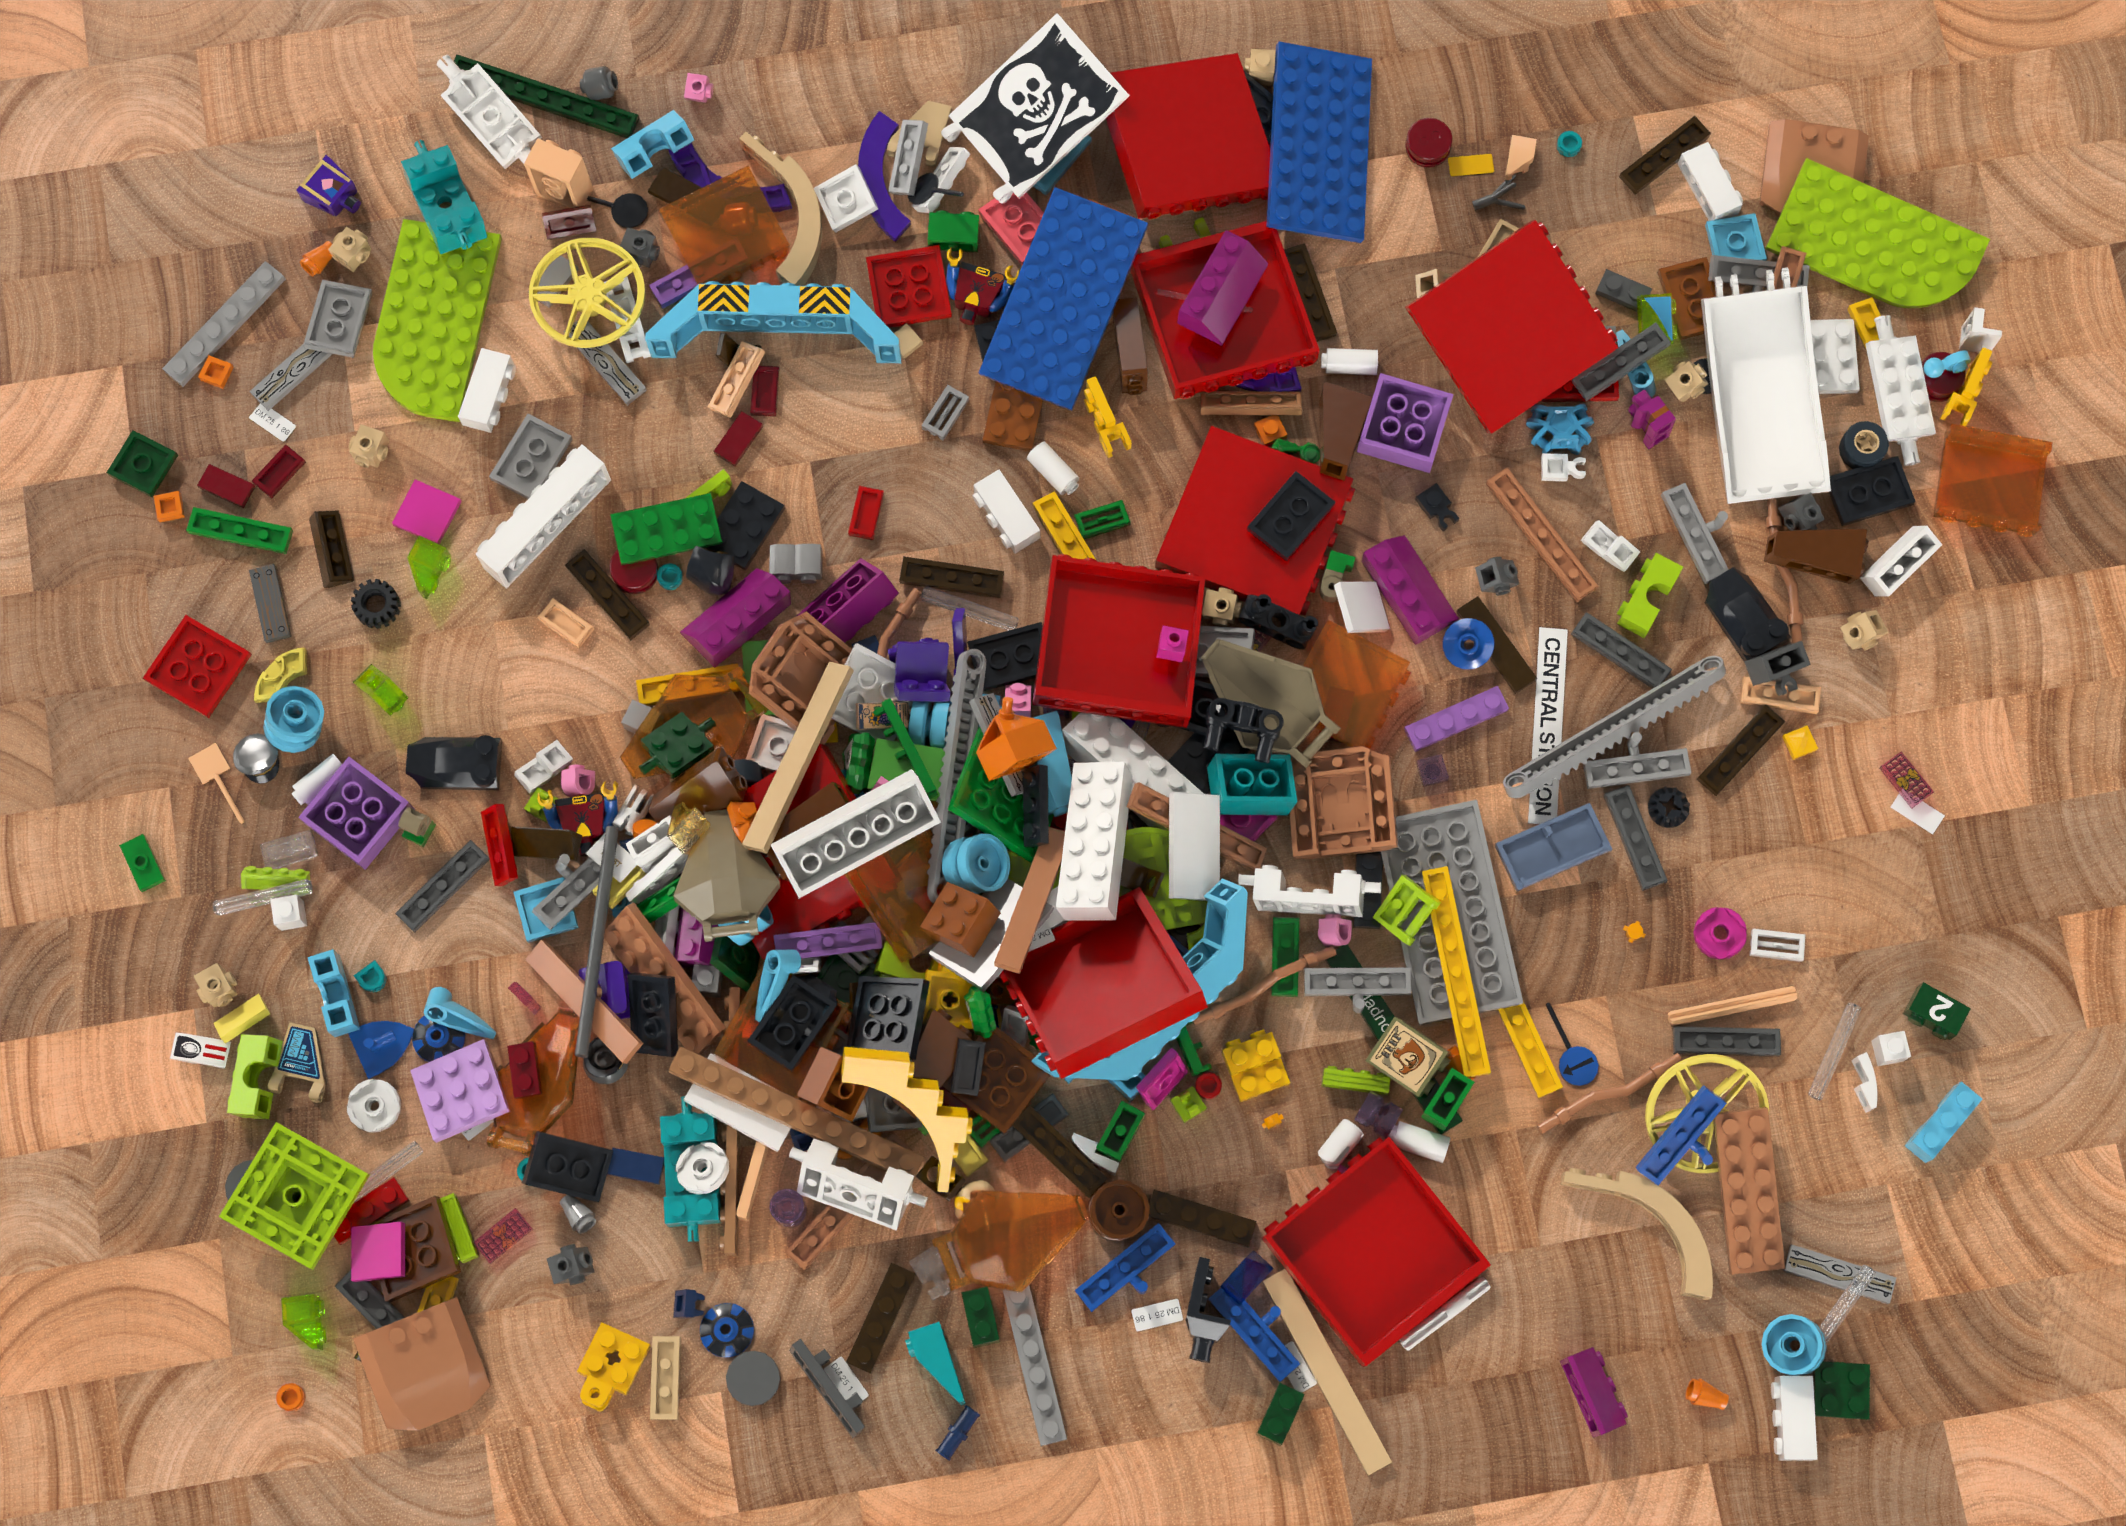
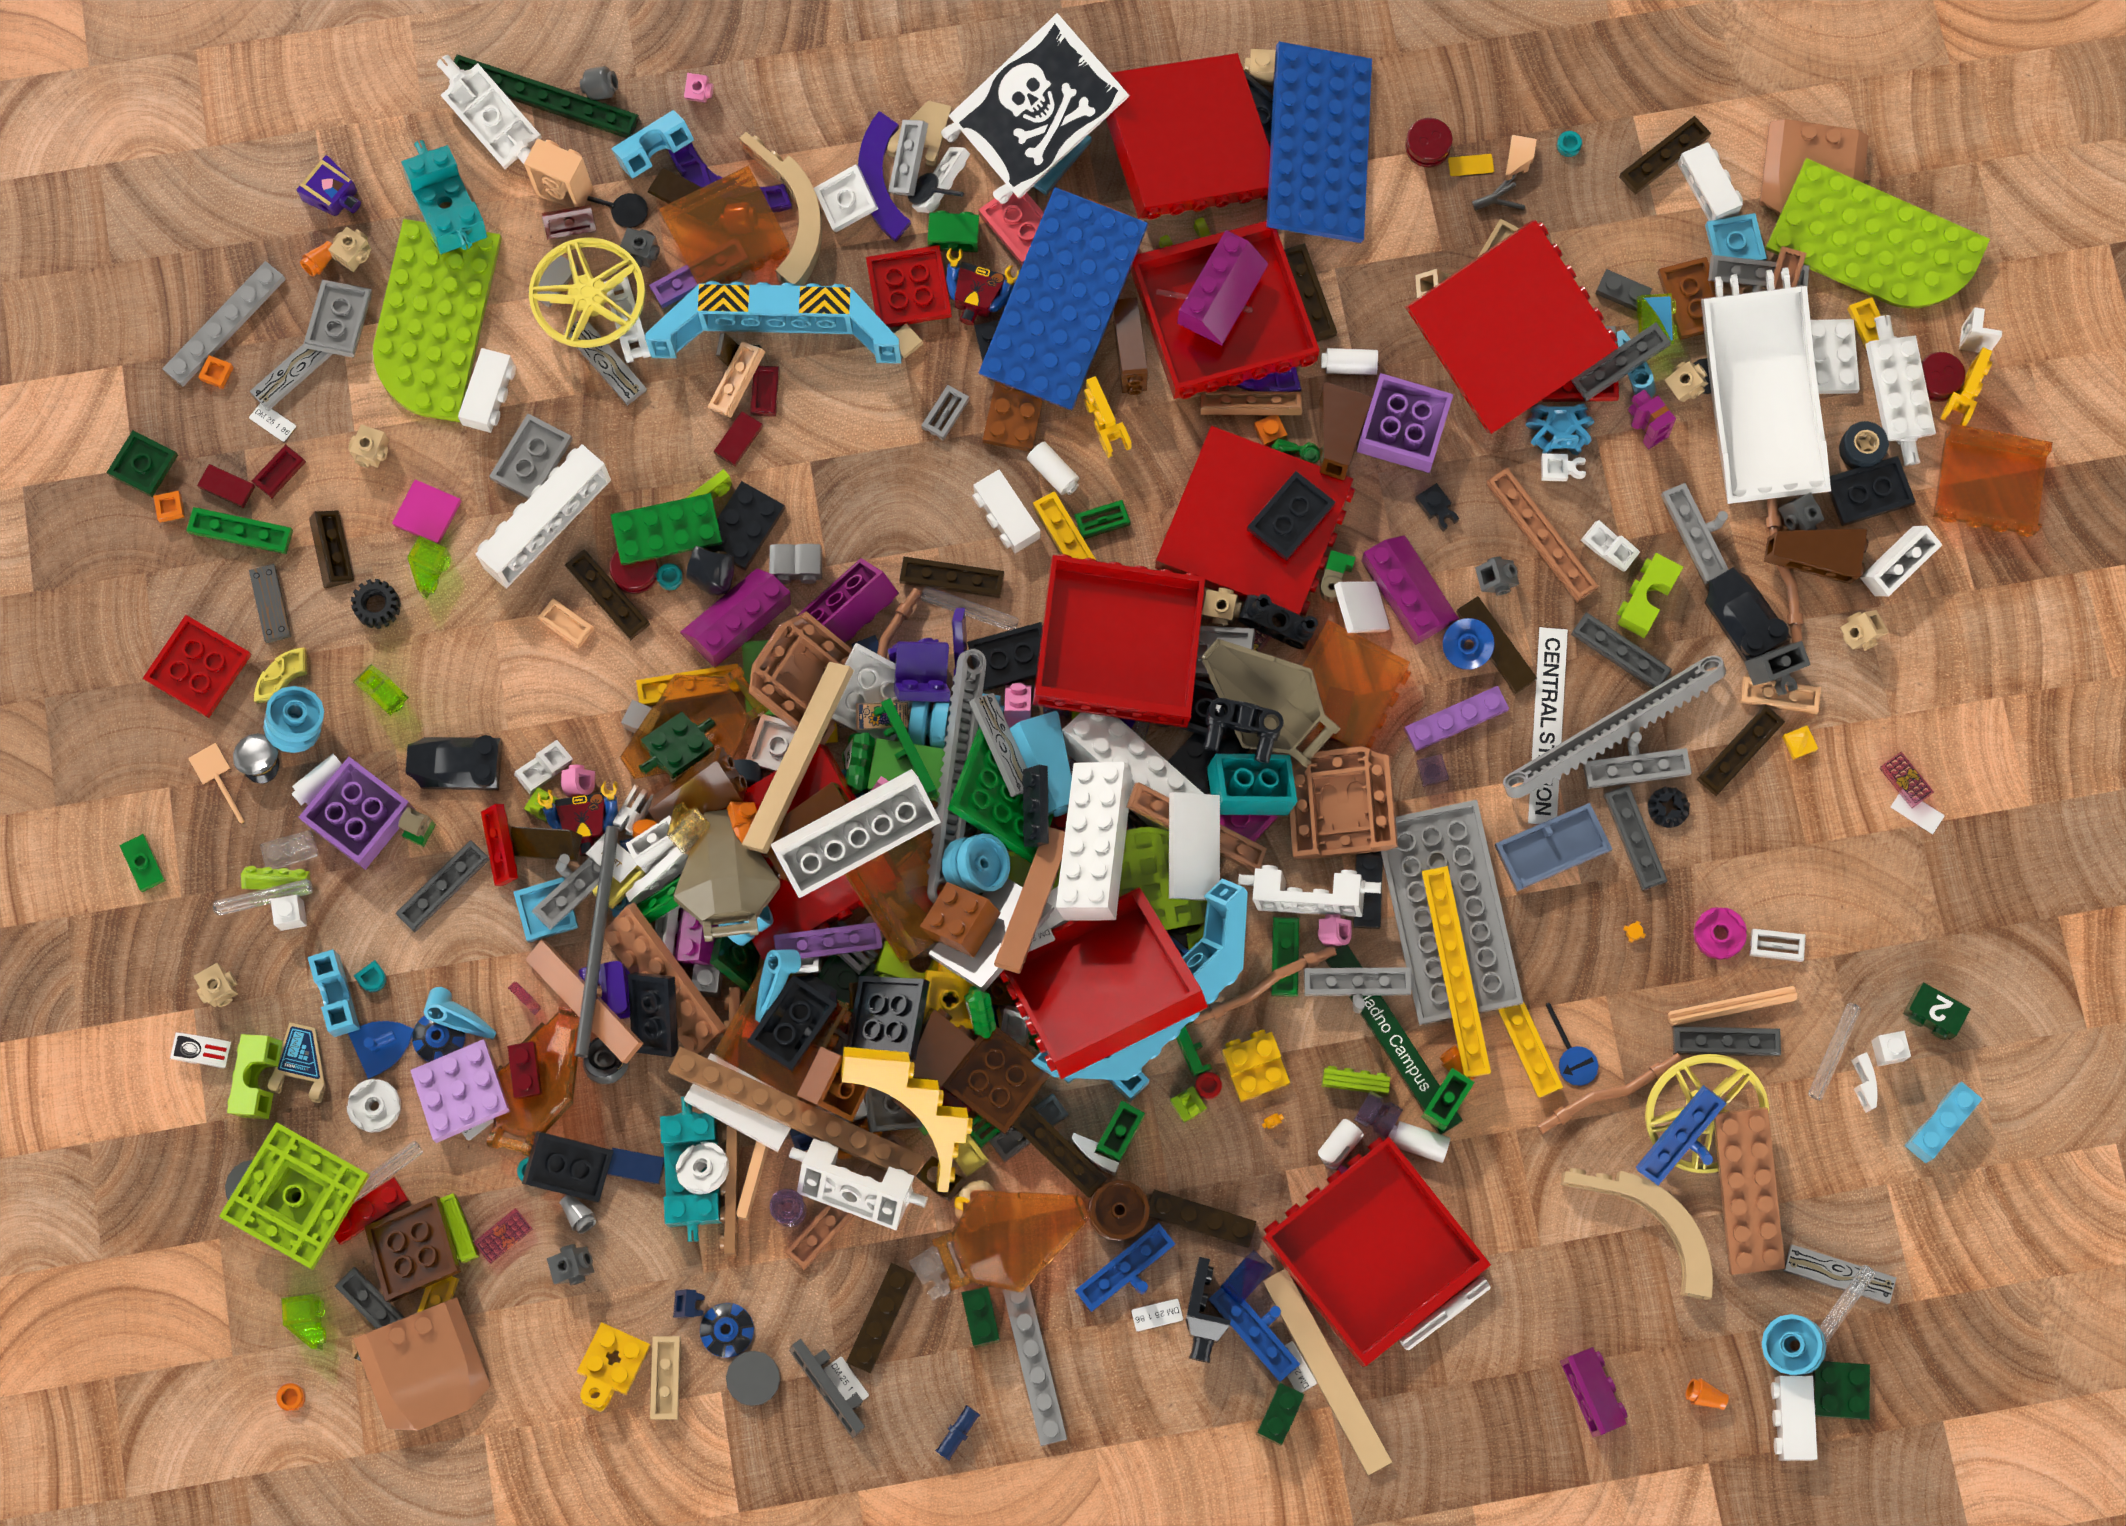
light yellow tile [214,993,270,1043] -> none
dark pink tile [351,1222,405,1282] -> none
red tile [848,486,884,540] -> none
teal slope [905,1322,966,1406] -> none
black tile [950,1038,986,1096] -> none
orange piece [976,697,1057,781] -> none
dark brown bracket [1120,858,1165,898] -> none
dark pink tile [1136,1048,1188,1110] -> none
dark pink plate [1156,626,1188,662] -> none
brick [1365,1016,1451,1097] -> none
lime plate [1373,875,1441,946] -> none
medium azure plate [1923,350,1971,378] -> none

